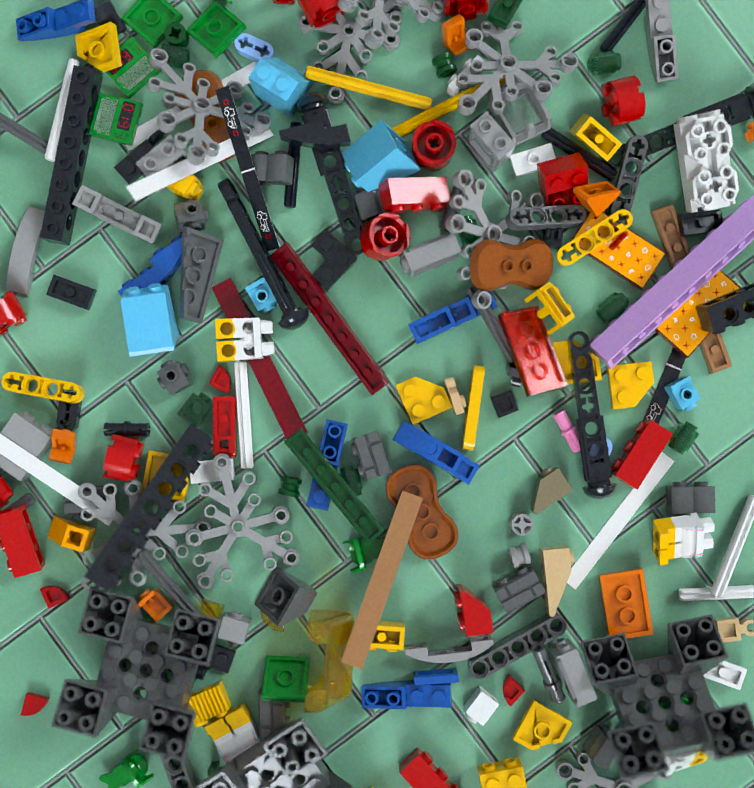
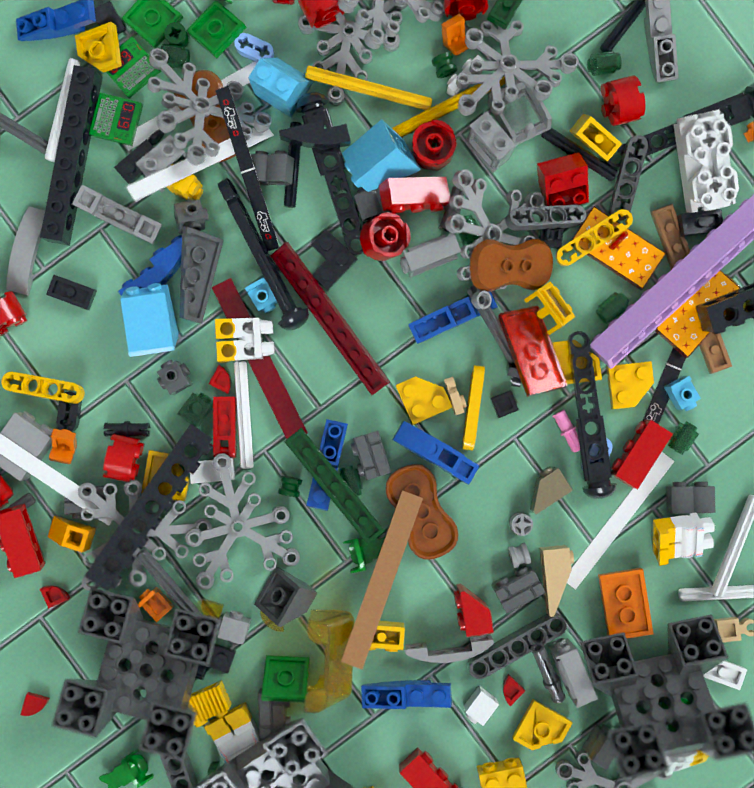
blue tile [413,668,459,685] -> none
white plate [509,143,556,178] -> none
orange slope [573,181,621,218] -> none

